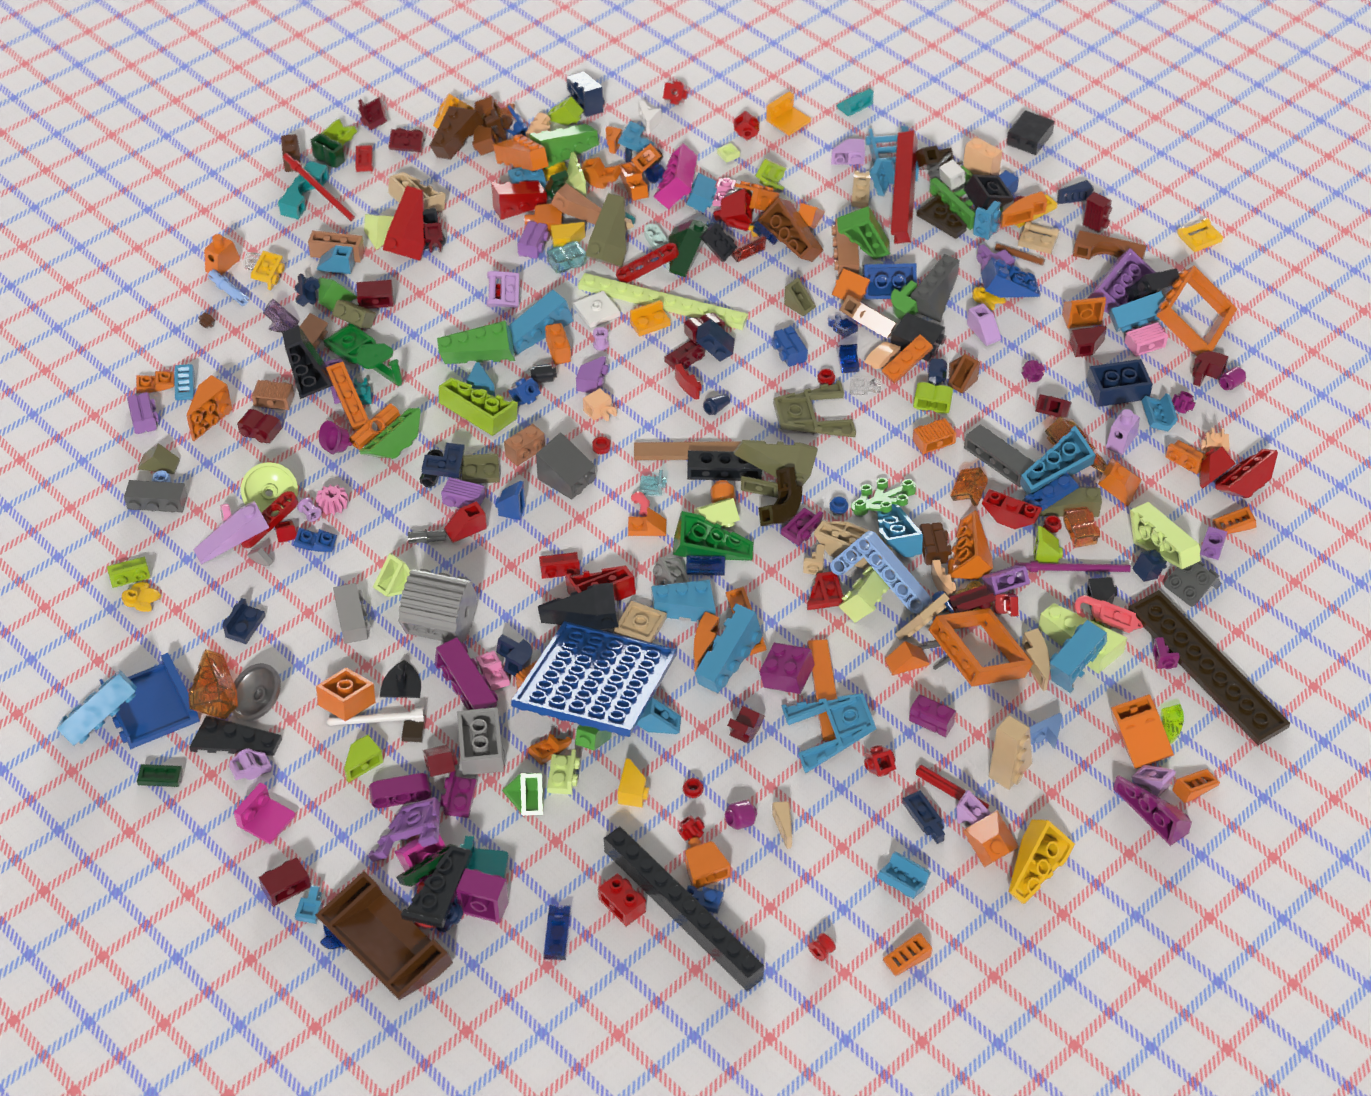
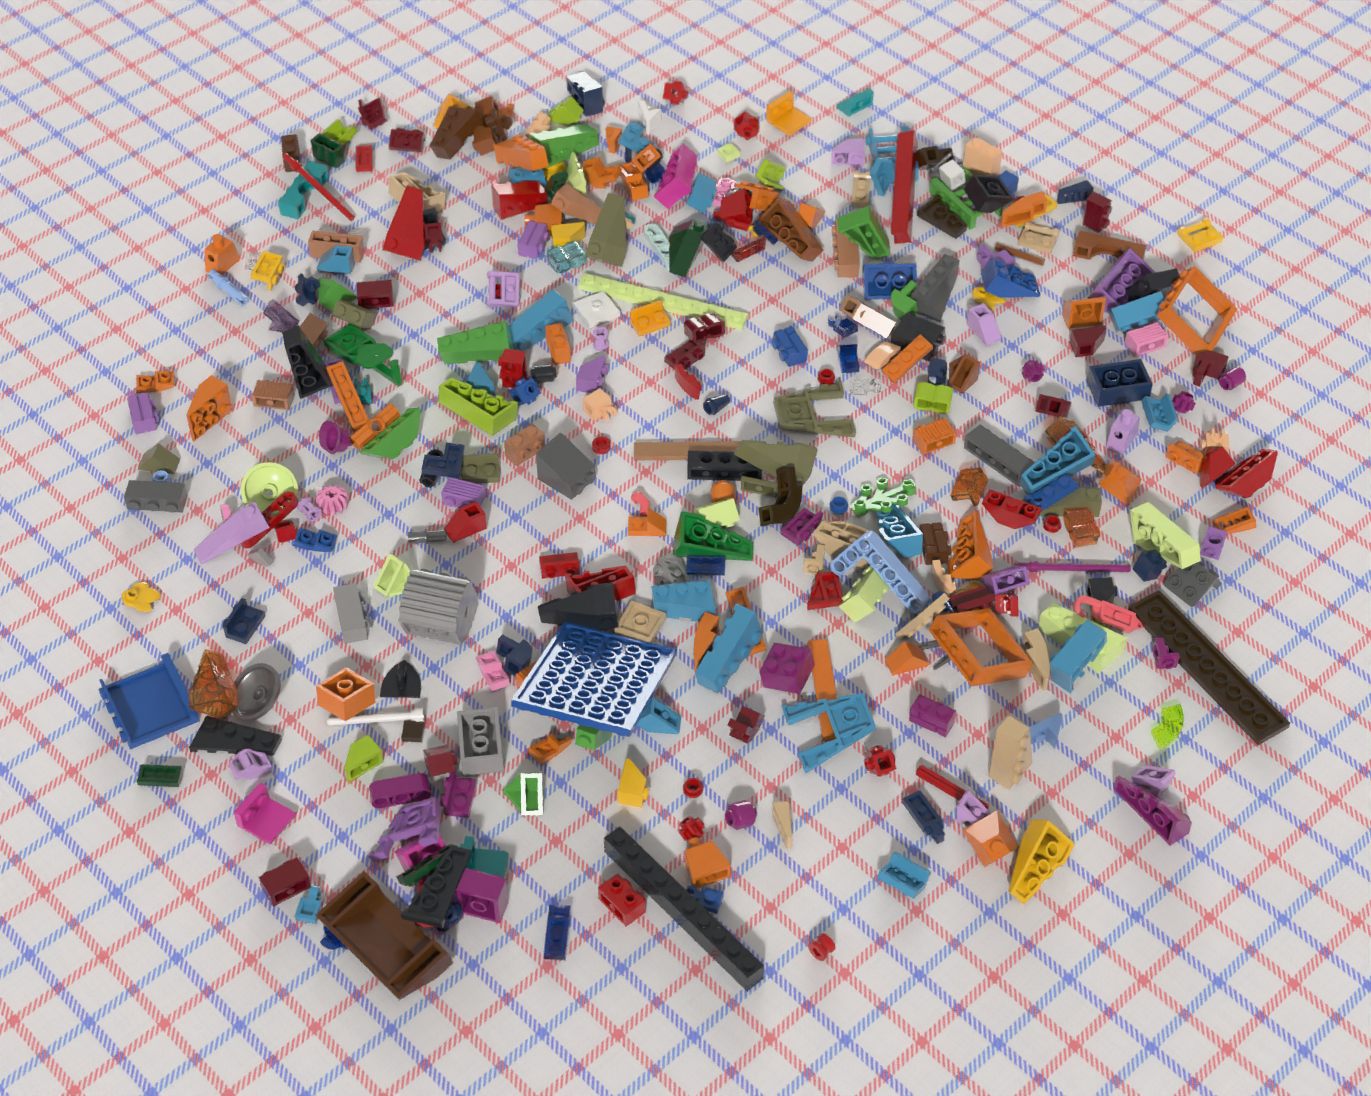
wedge [57,670,137,746] -> none
lime bracket [107,556,151,588] -> none
dark azure slope [175,364,195,401] -> none
reddish brown plate [198,312,215,328] -> none
dark red brick [237,409,282,443] -> none
yellowish green slope [364,214,394,250] -> none
magenta wedge [435,637,498,710] -> none
blue slope [495,481,526,520] -> none
blue plant [503,105,528,137] -> none
yellowish green bracket [547,749,580,795] -> none
red beam [616,243,679,283] -> none
clear light blue bracket [640,470,667,496] -> none
dark blue brick [696,319,735,362] -> none
olive slope [784,277,816,316] -> none
orange piece [831,268,871,301] -> none
orange slope [883,933,932,976] -> none
dark azure bracket [973,201,1001,240] -> none
black brick [1006,110,1055,155] -> none
lime slope [1033,526,1063,563] -> none
orange slope [1111,694,1174,769] -> none
orange slope [1172,768,1220,803] -> none
none -> red brick [498,349,527,388]

